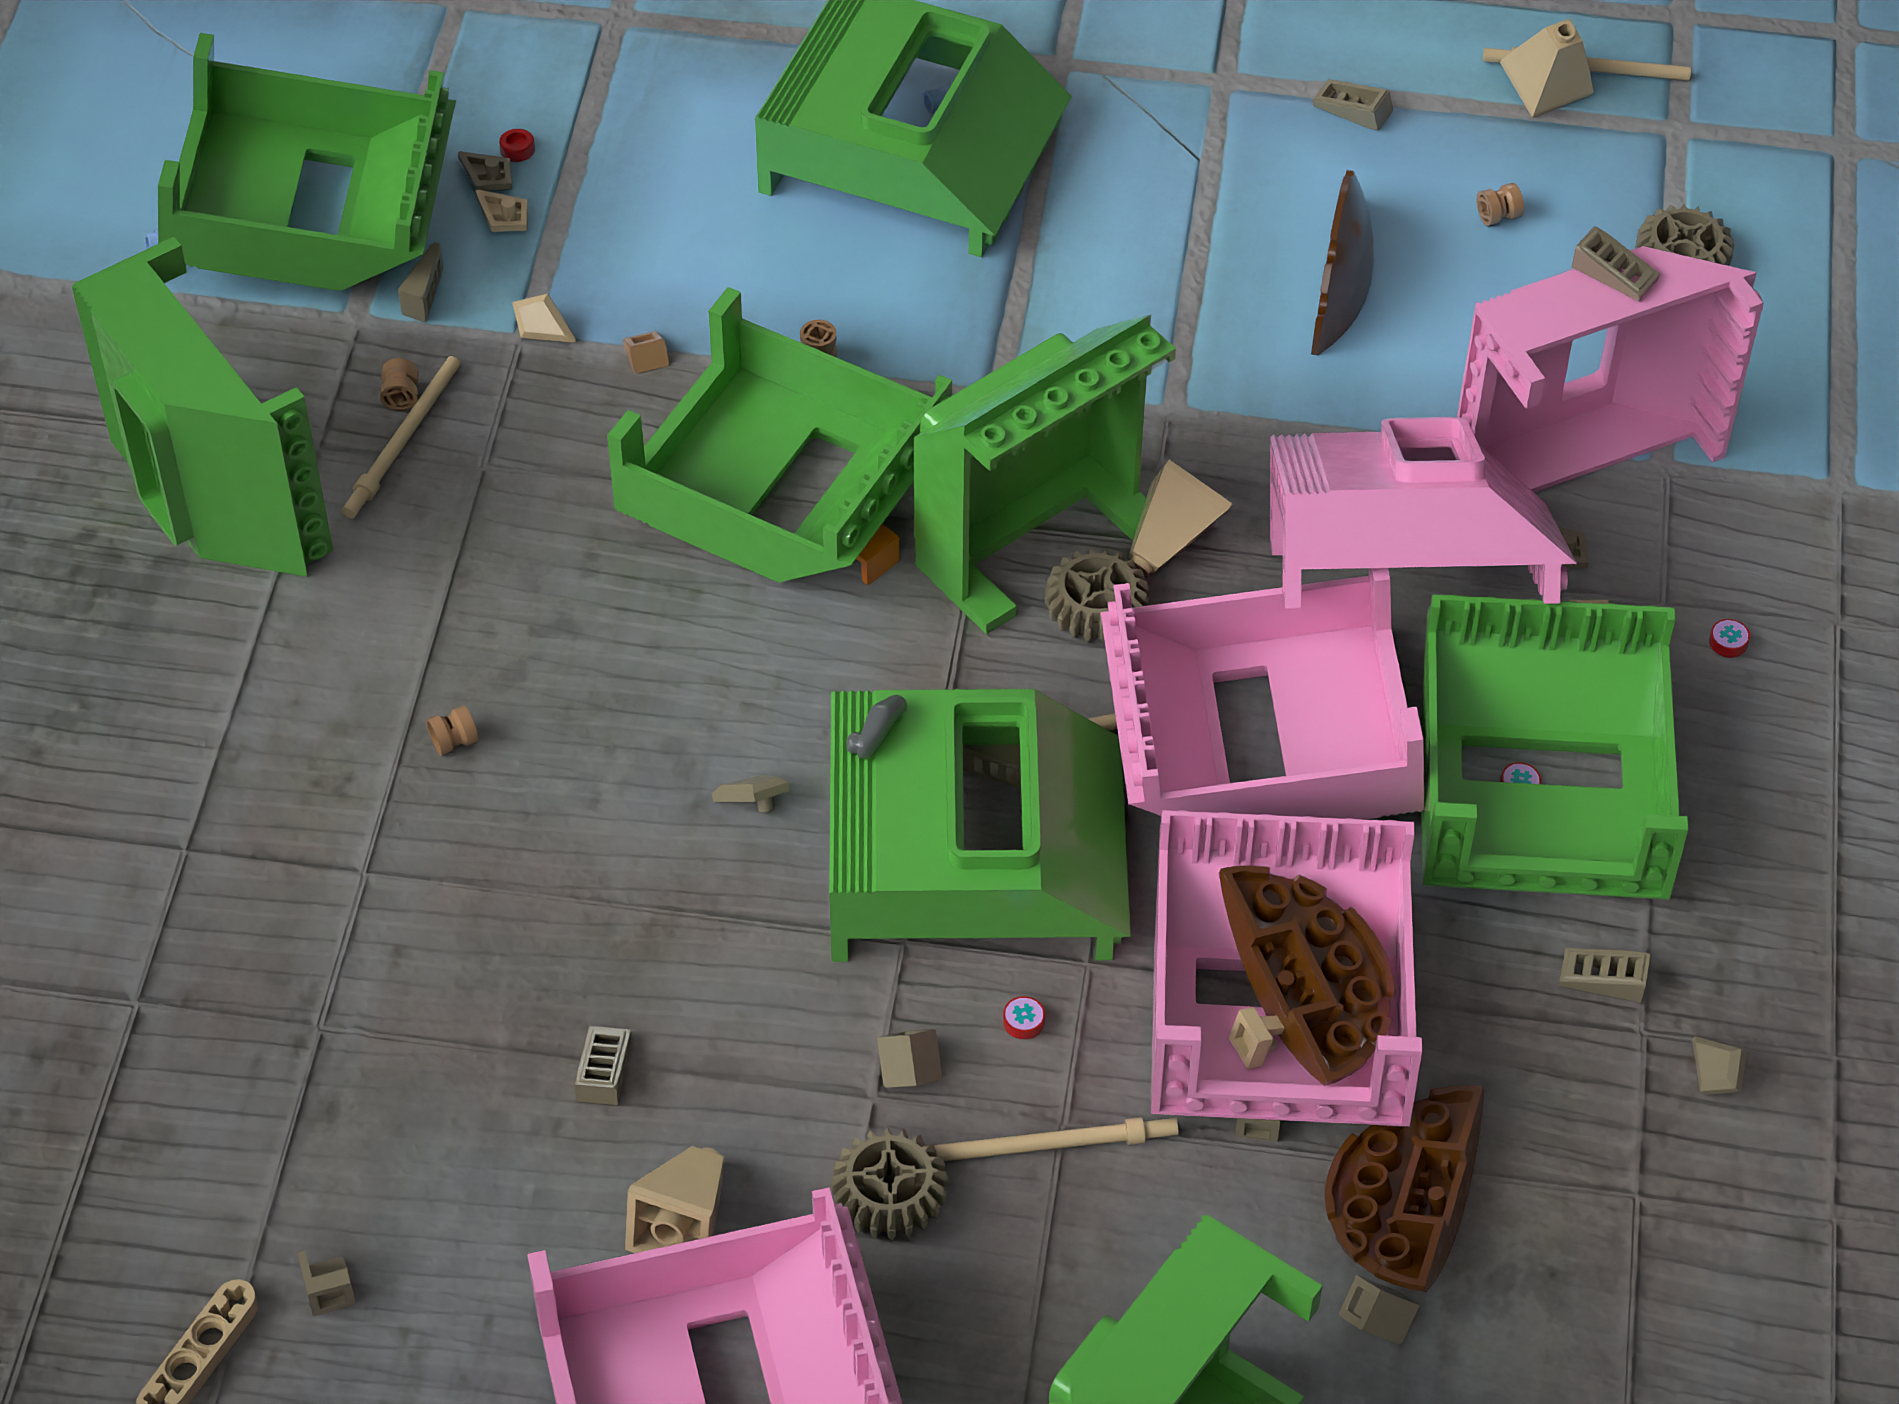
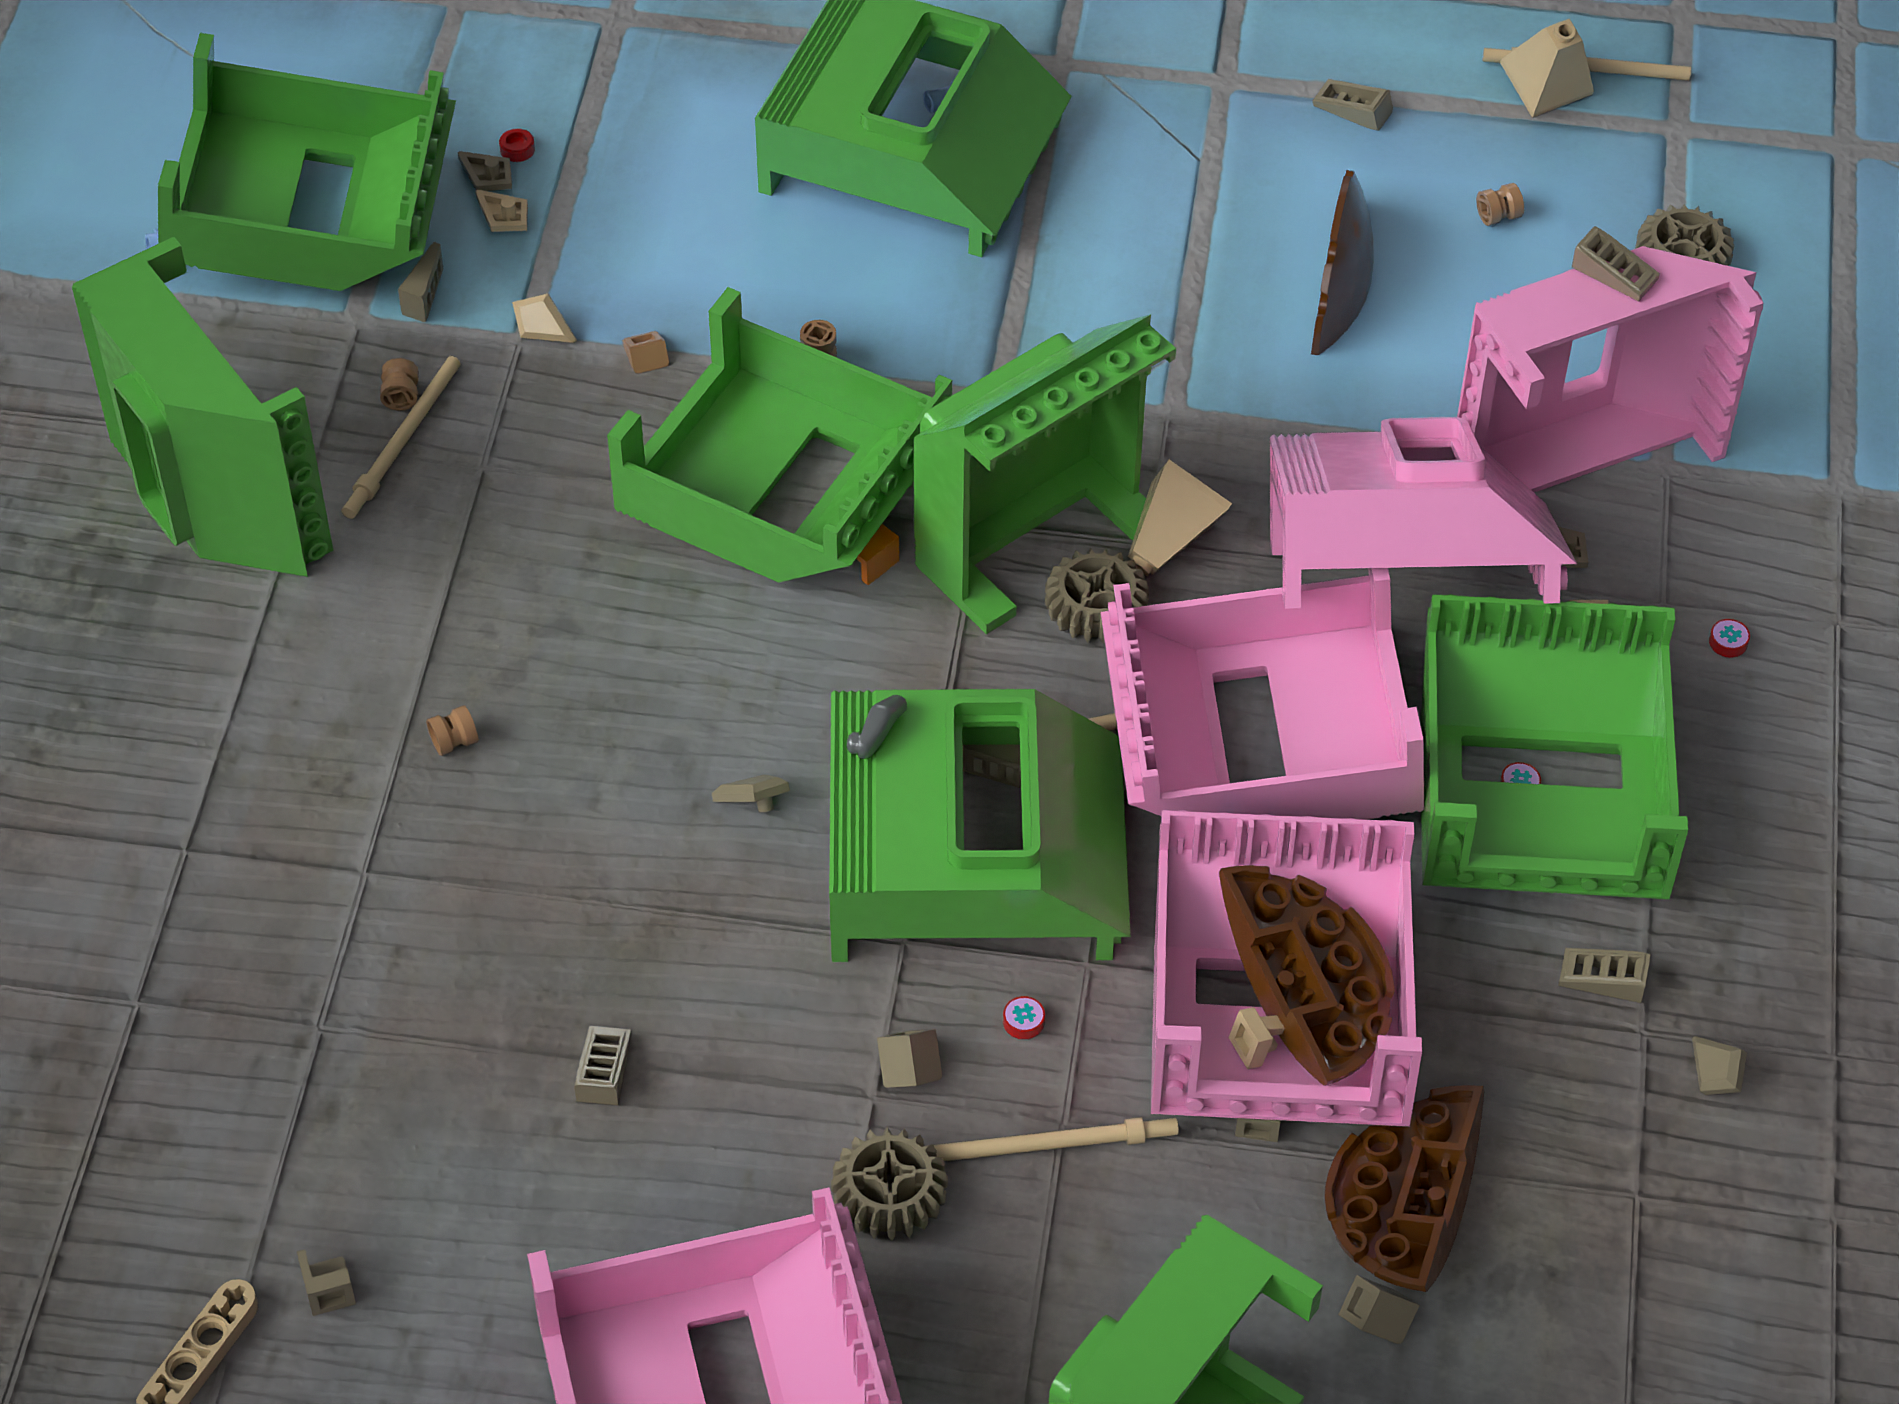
tan slope [625,1146,724,1253] -> none

